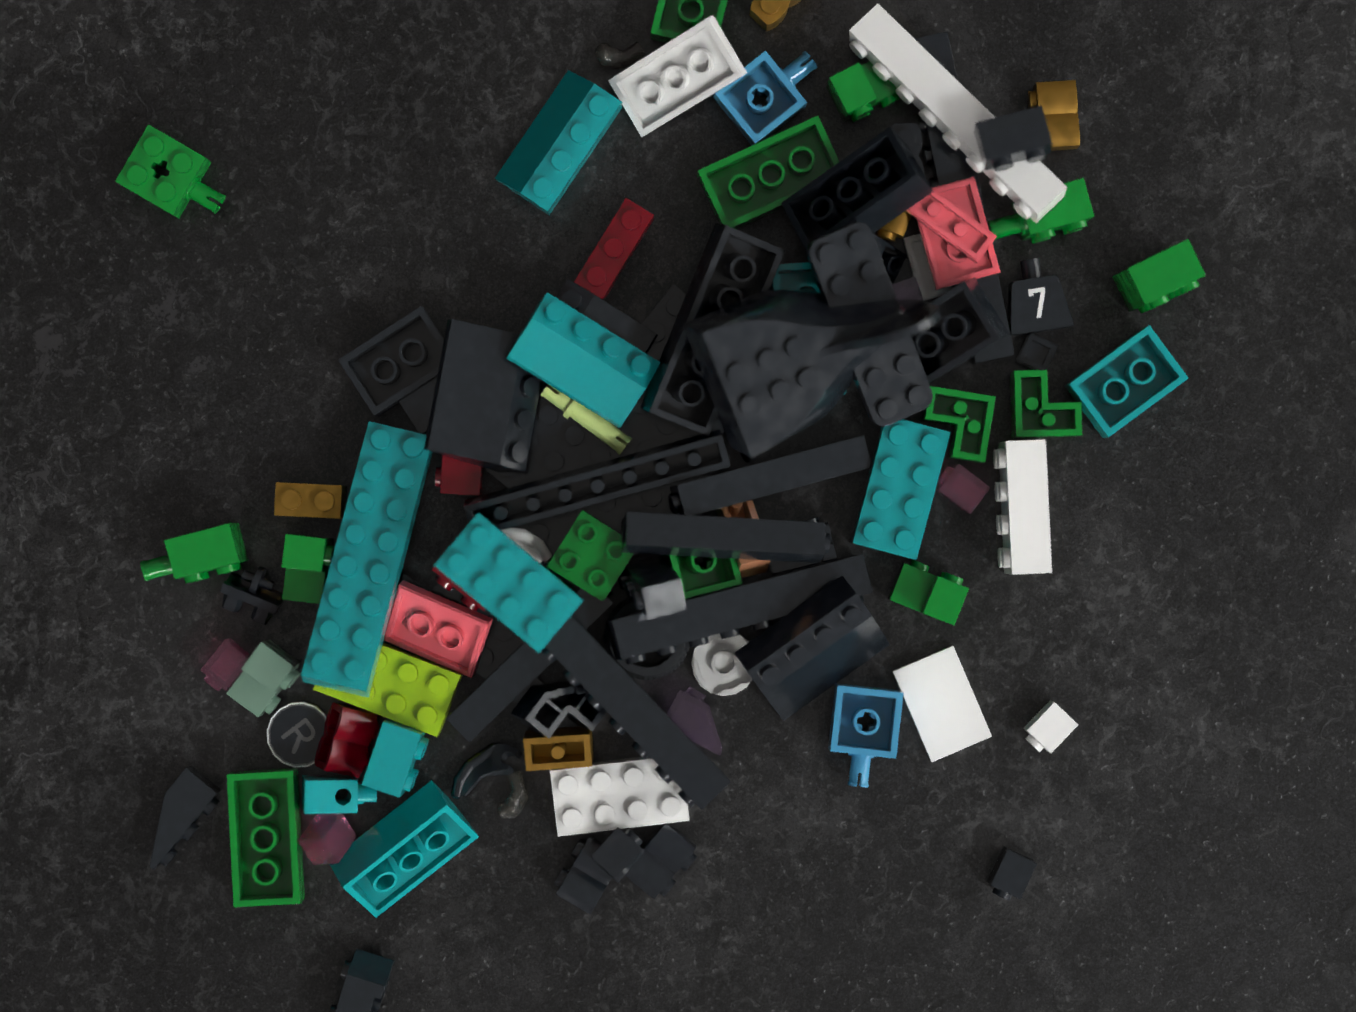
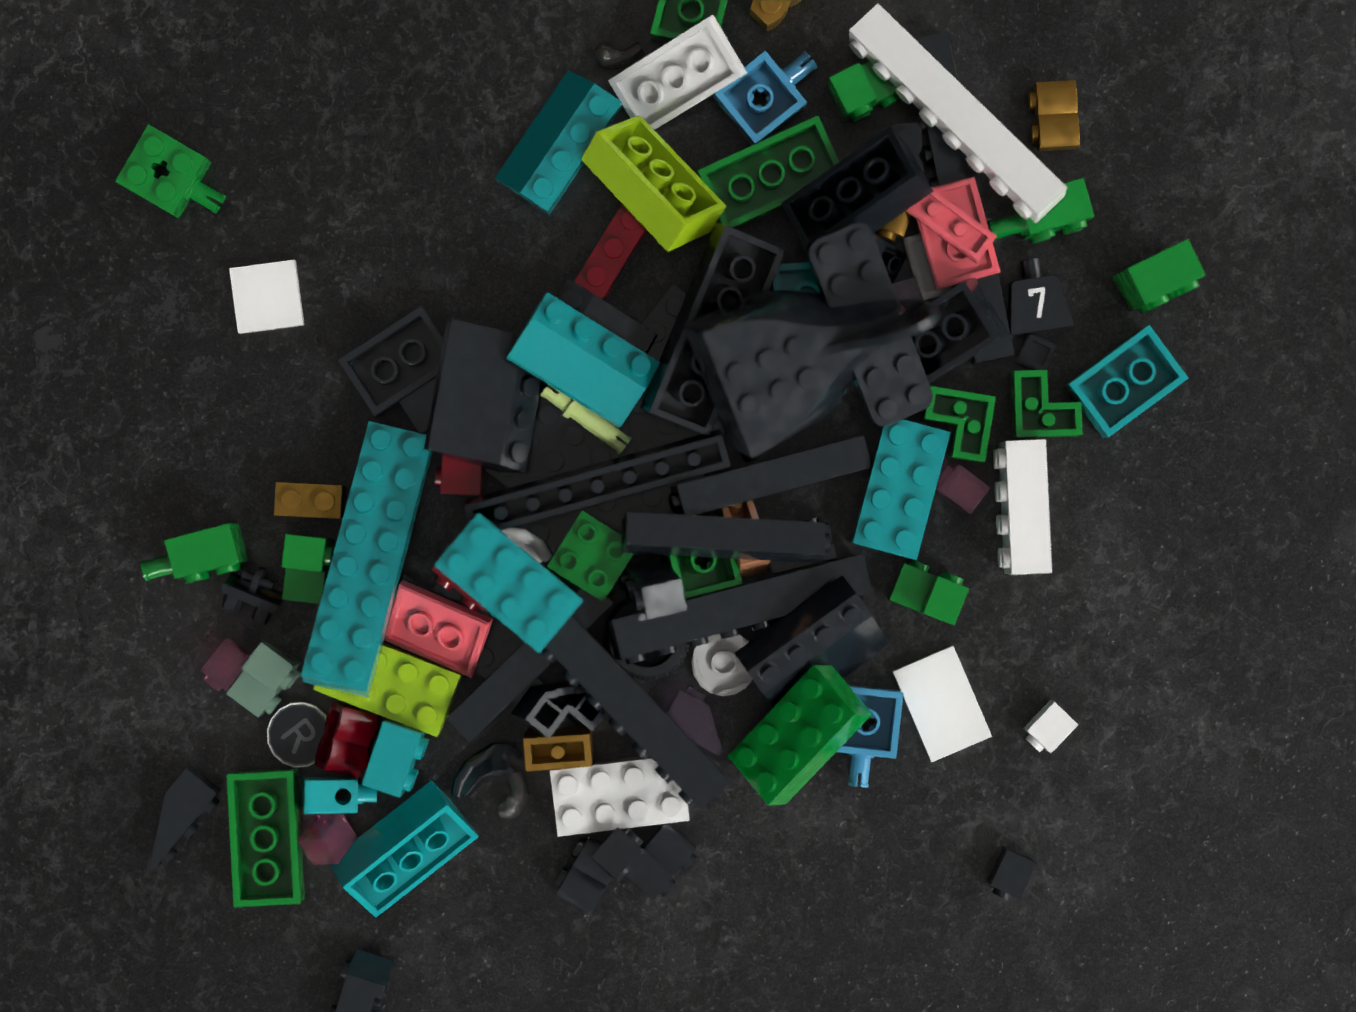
black brick [974,106,1053,172] -> none
none -> white tile [229,260,304,334]
none -> lime brick [581,115,726,252]
none -> green brick [728,665,872,805]

